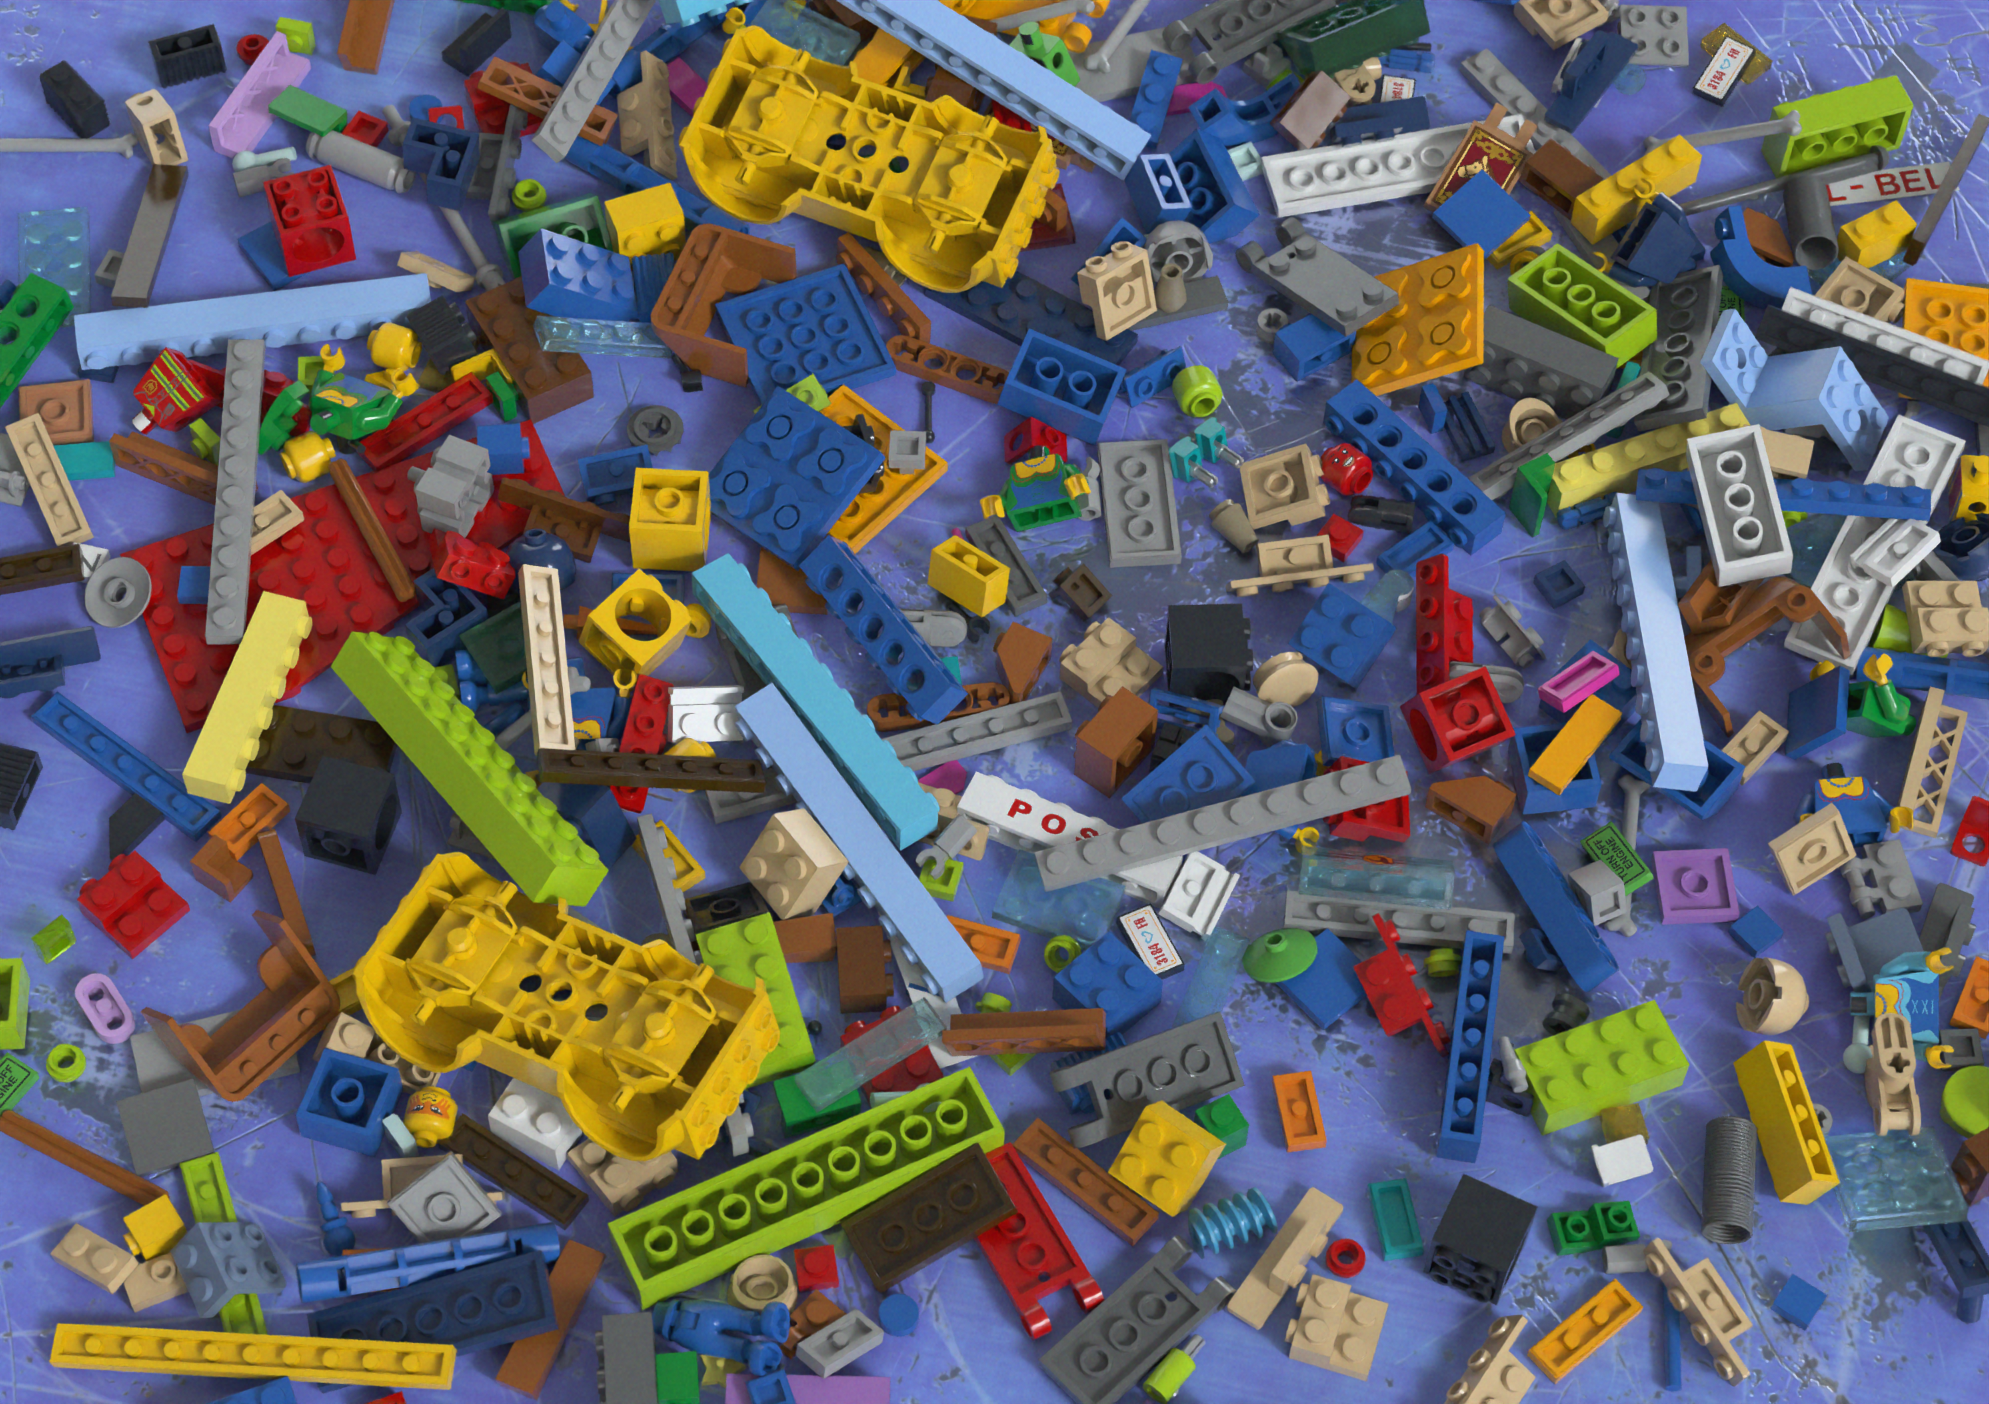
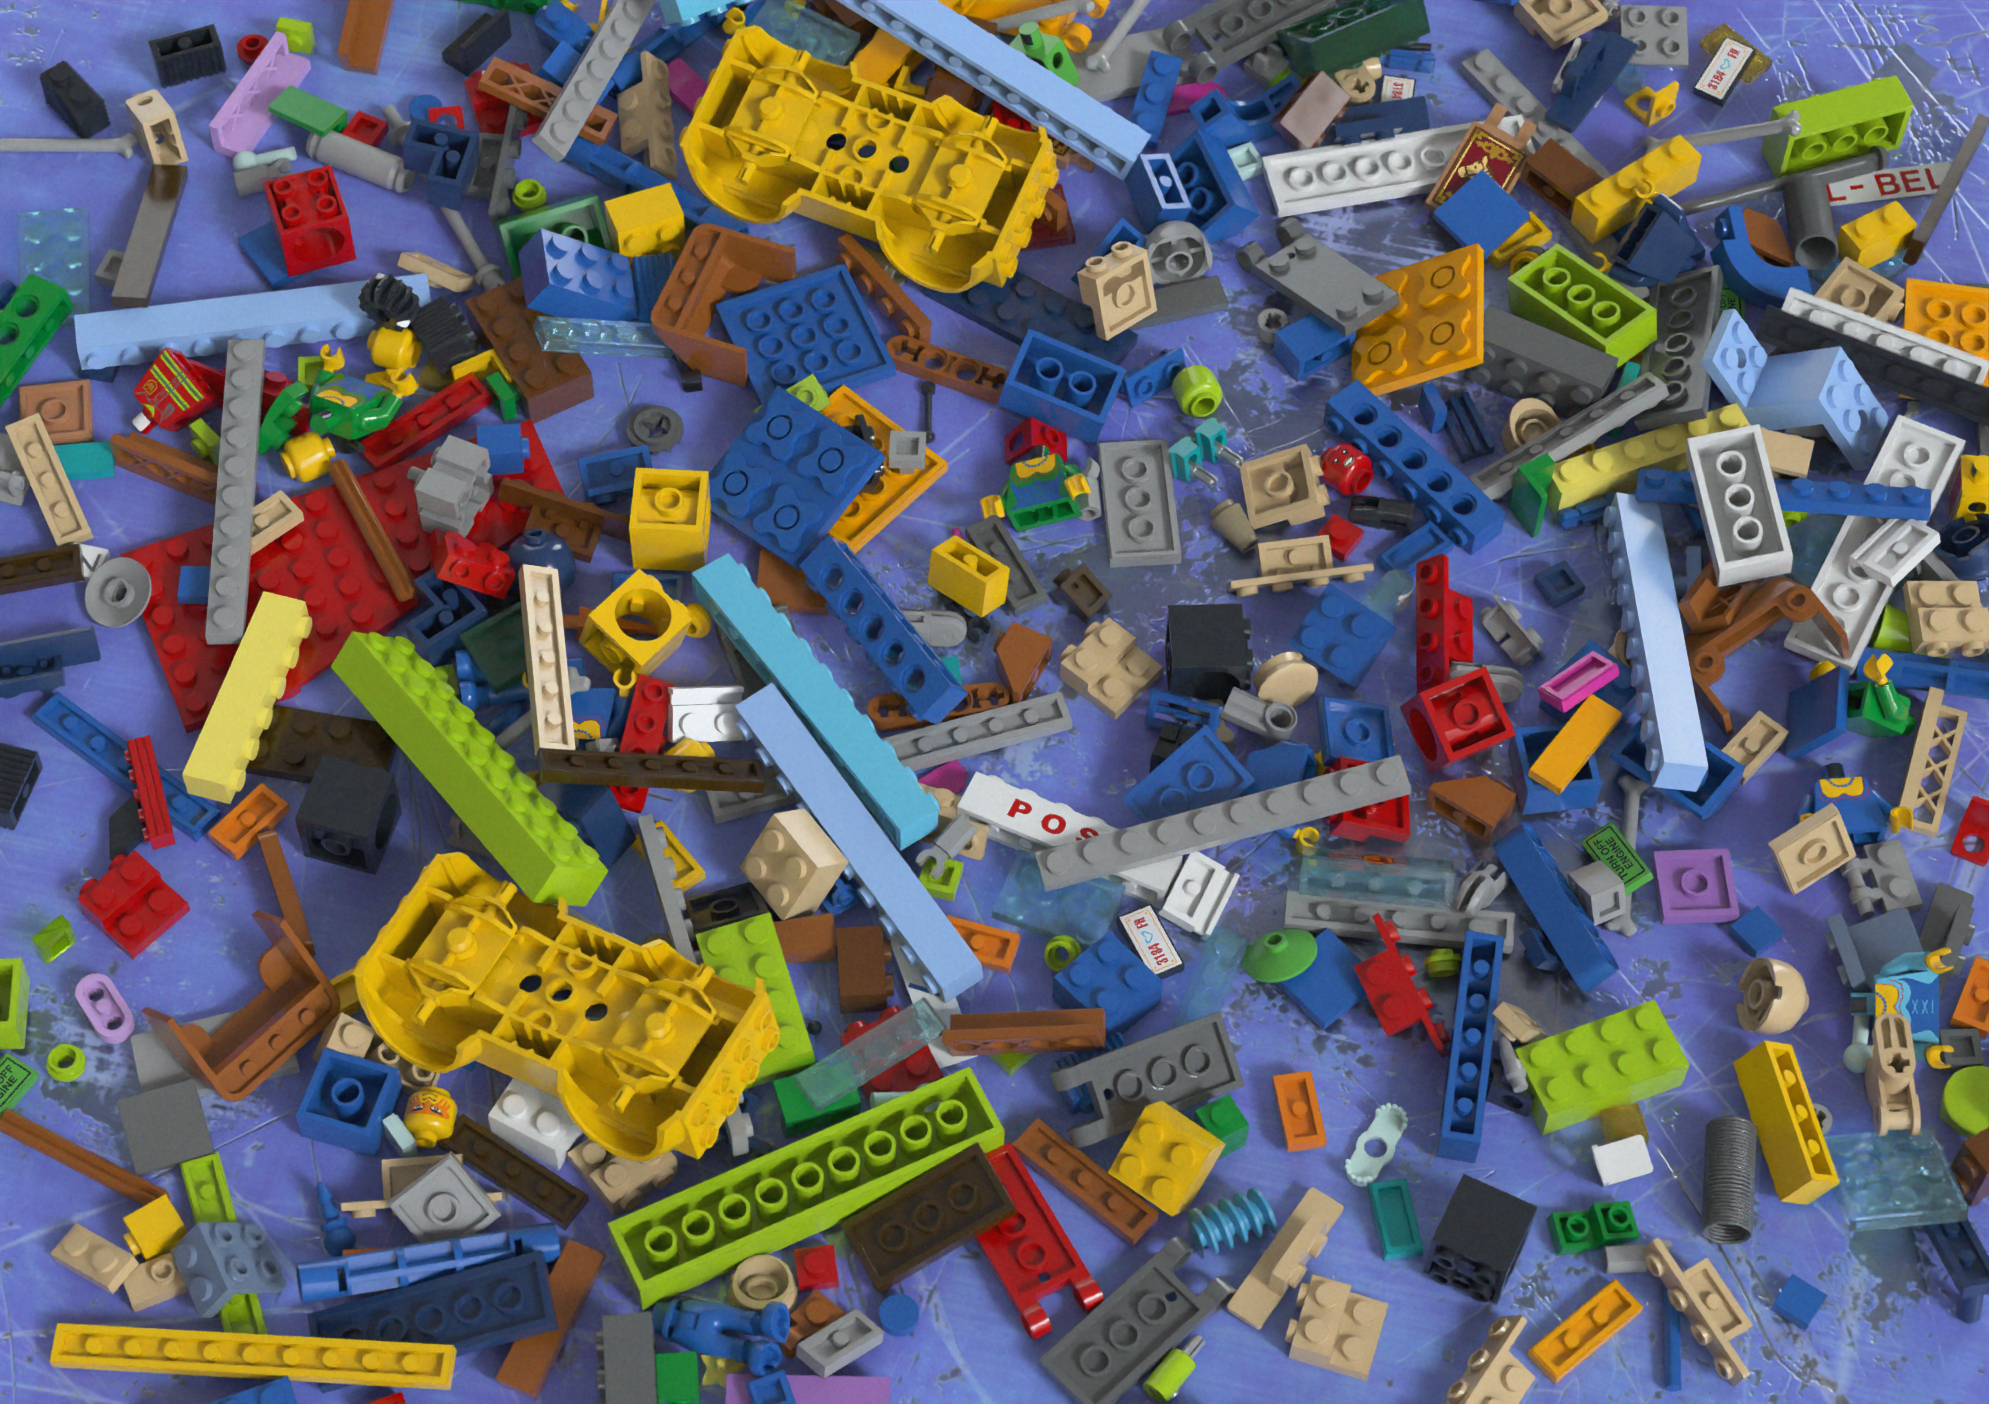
dark orange panel [190,834,254,903] -> none
lime plate [975,992,1012,1013] -> none
dark orange brick [1073,686,1158,799] -> none
dark tan cone [1154,264,1187,313] -> none
red plate [1325,1238,1366,1278] -> none
pearl dark grey wheel [1542,994,1590,1036] -> none
none -> red piece [124,735,176,850]
none -> black gear [358,273,421,332]
none -> light aqua piece [1345,1103,1408,1187]
none -> light grey arm [1453,860,1509,917]
none -> tan plate [1492,1002,1548,1045]
none -> yellow bracket [1624,81,1680,128]

